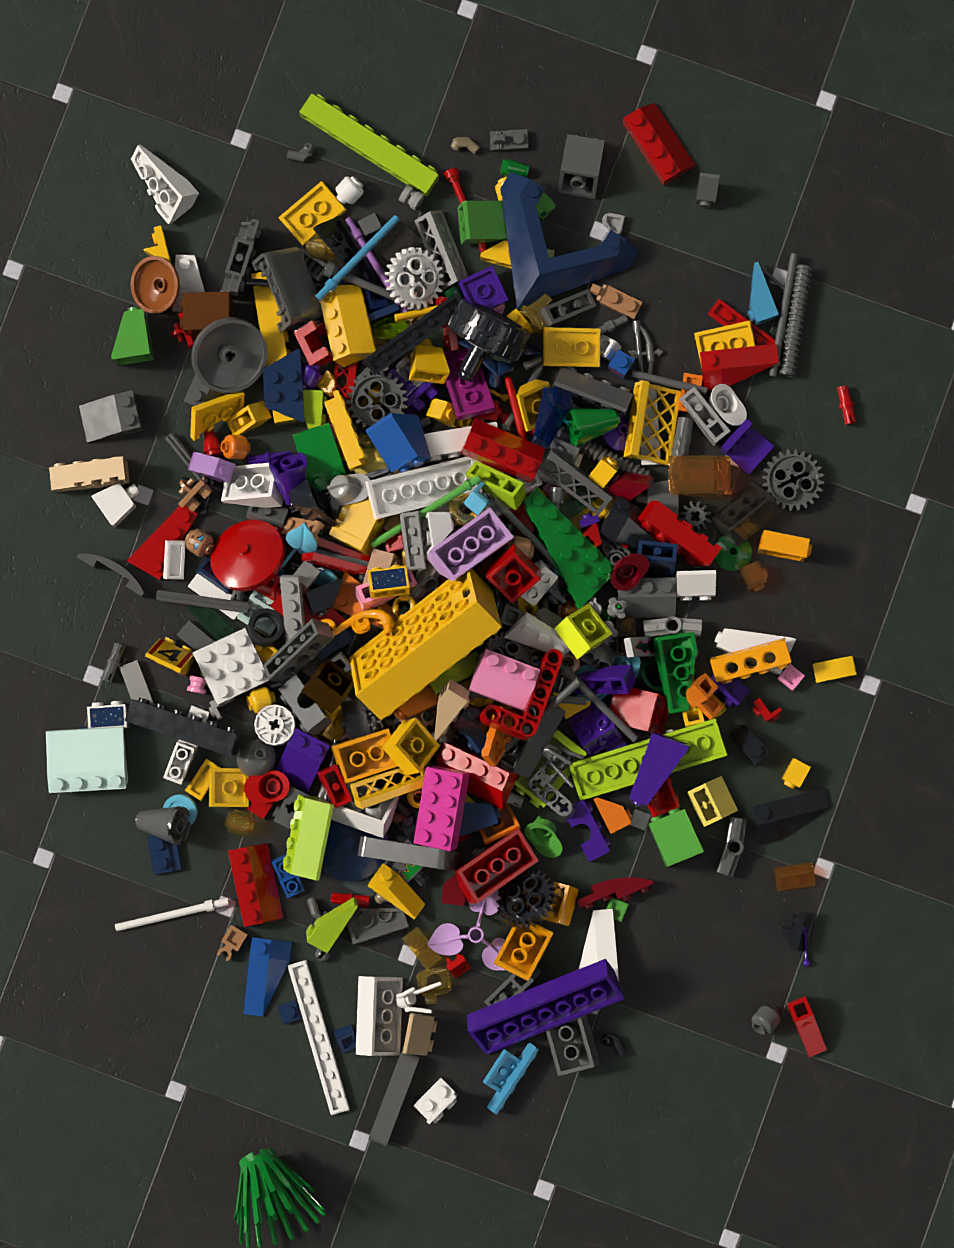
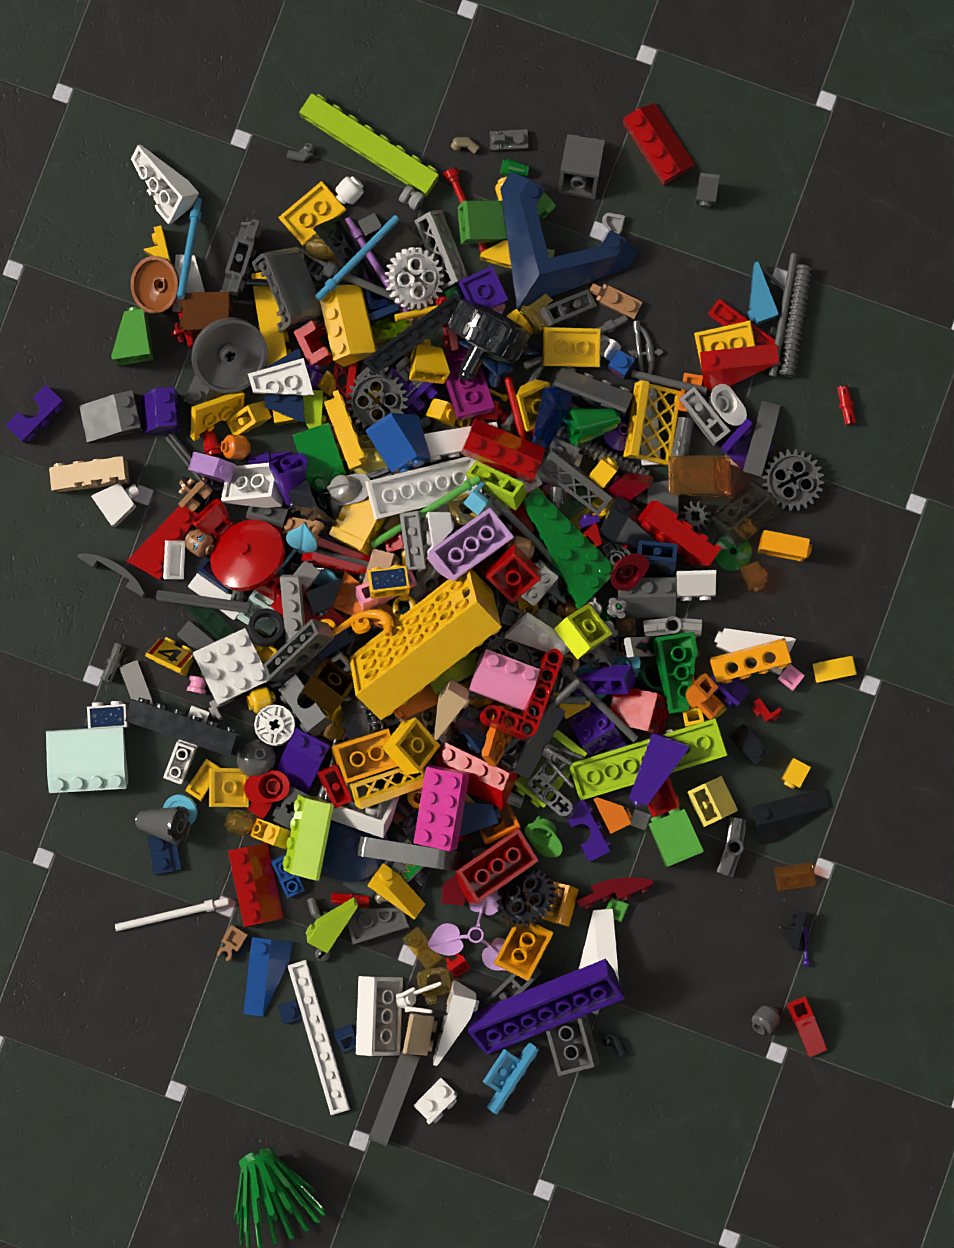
none -> dark purple arch [6,385,65,443]
none -> dark purple slope [141,387,182,435]
none -> dark azure bar [177,197,202,299]
none -> red piece [191,498,233,539]
none -> white wing [248,358,314,396]
none -> yellow slope [250,818,291,850]
none -> white wedge [433,980,479,1066]
none -> dark grey slope [743,401,780,477]

